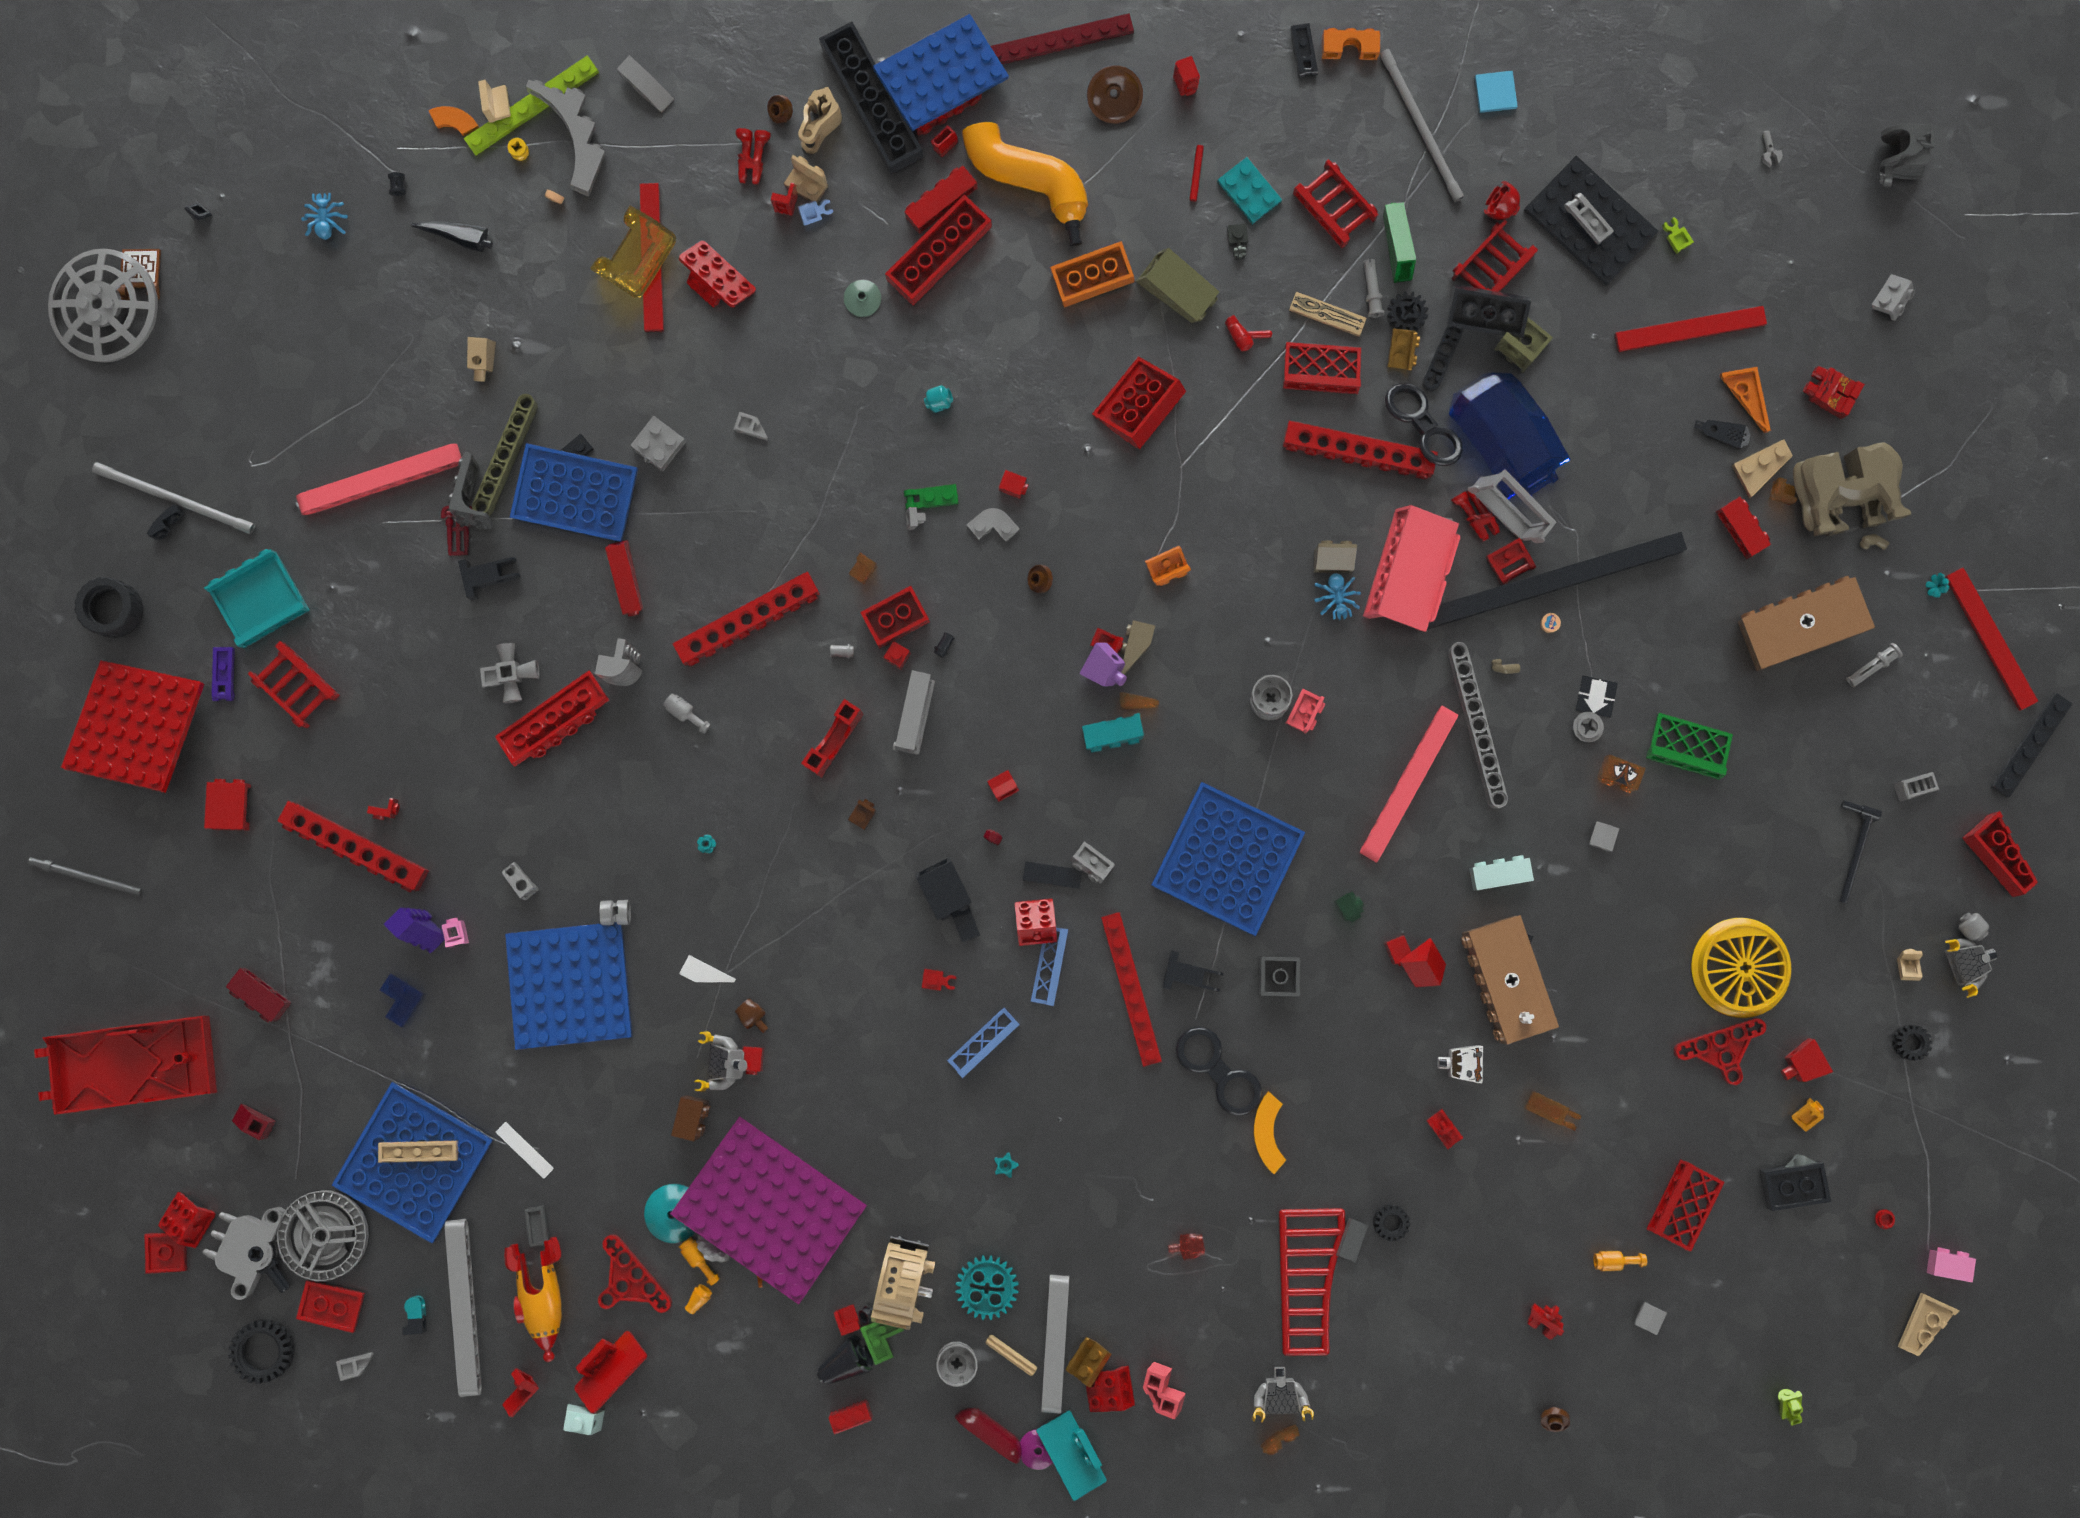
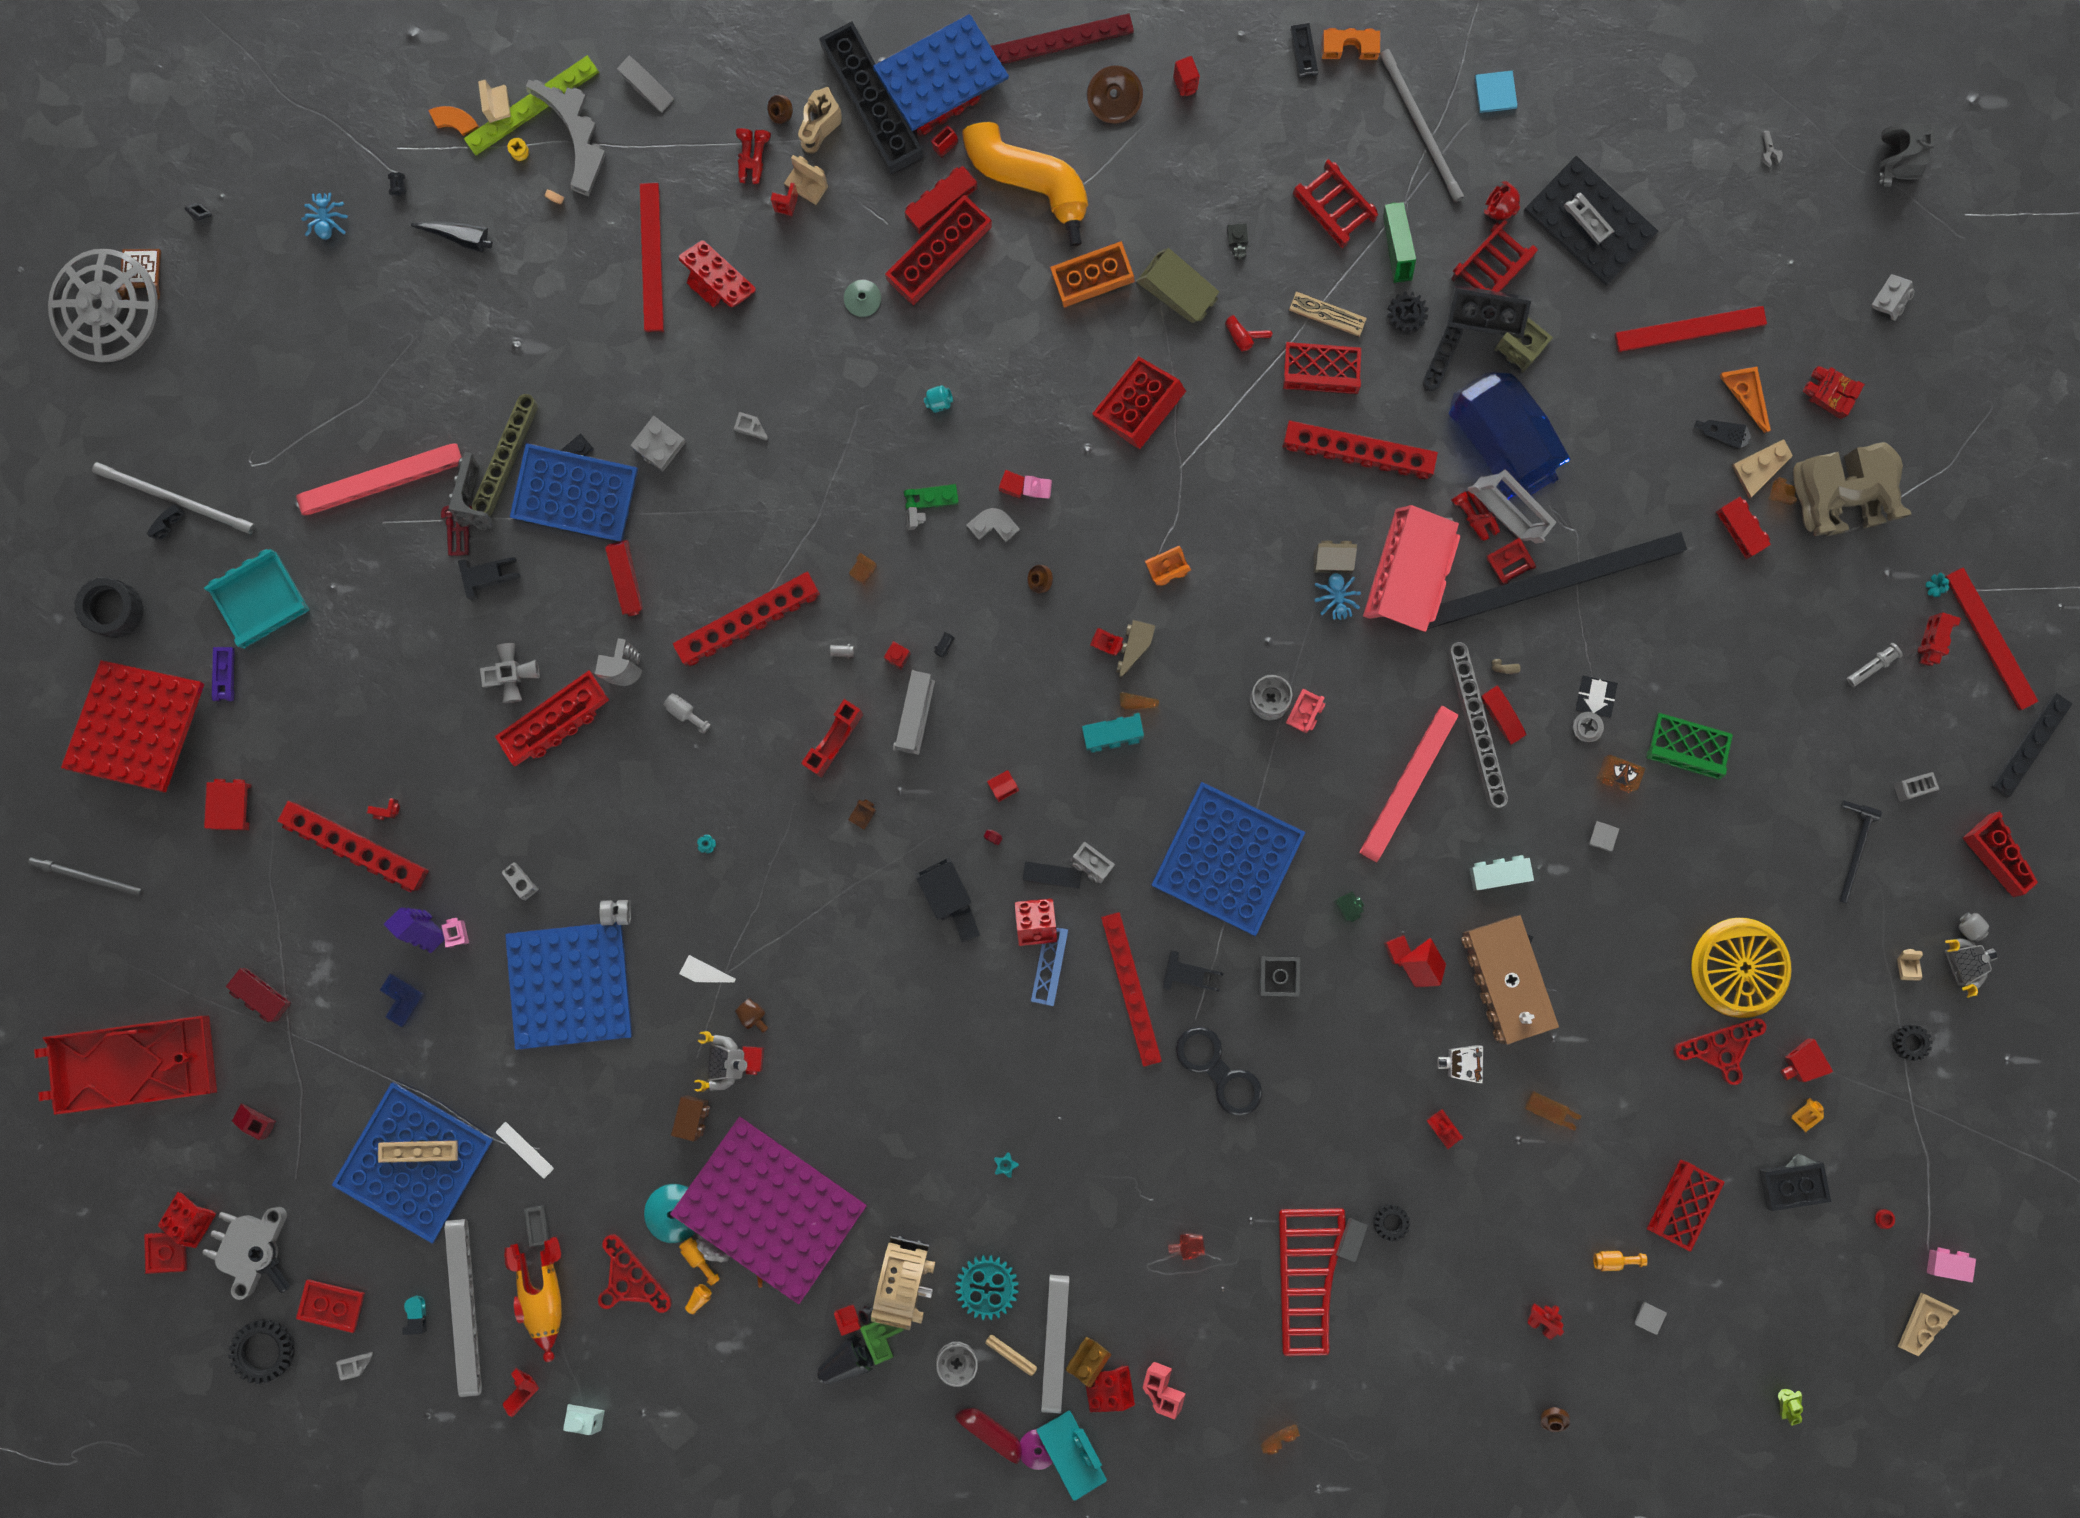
red fence [248,641,340,728] -> none
light grey piece [277,1190,369,1281] -> none
tan torso [467,337,496,382] -> none
red bracket [574,1331,647,1414] -> none
clear yellow windscreen [590,205,676,298] -> none
light blue plate [797,199,833,225] -> none
red brick [828,1399,873,1435] -> none
red brick [860,586,930,649] -> none
red plate [922,969,957,991] -> none
medium blue fence [947,1008,1020,1078] -> none
medium lavender torso [1080,643,1127,686] -> none
red bar [1189,145,1204,202] -> none
teal plate [1217,157,1282,224] -> none
torso [1252,1367,1314,1423] -> none
light orange tile [1254,1091,1286,1174] -> none
light grey pin [1363,259,1385,318] -> none
black bar [1385,383,1463,466] -> none
pearl gold bracket [1387,328,1420,371] -> none
light nougat tile [1540,613,1561,633] -> none
lime plate [1662,217,1694,253] -> none
medium nougat piece [1737,575,1875,671] -> none
dark tan arm [1859,534,1889,550] -> none
none -> bright pink bracket [1023,476,1052,499]
none -> red slope [1481,685,1527,745]
none -> red hips [1917,612,1961,666]

